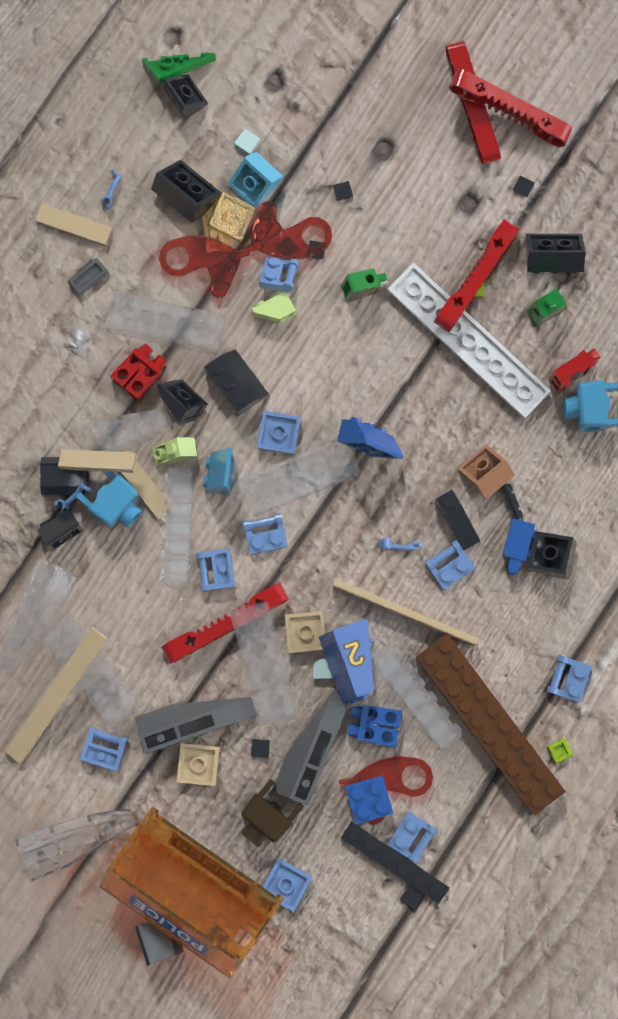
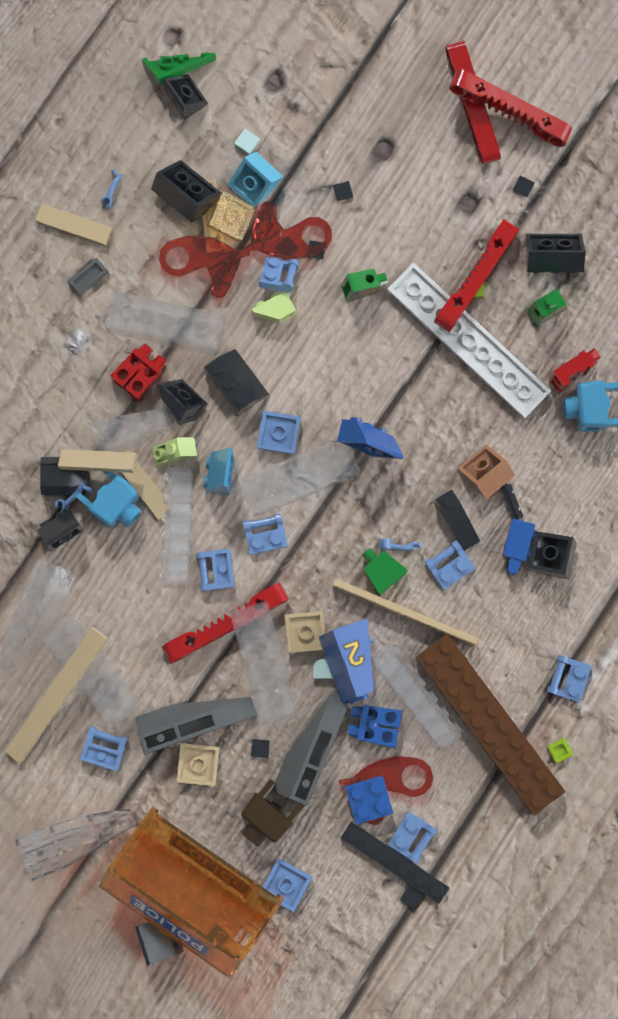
none -> green torso [362,548,408,596]

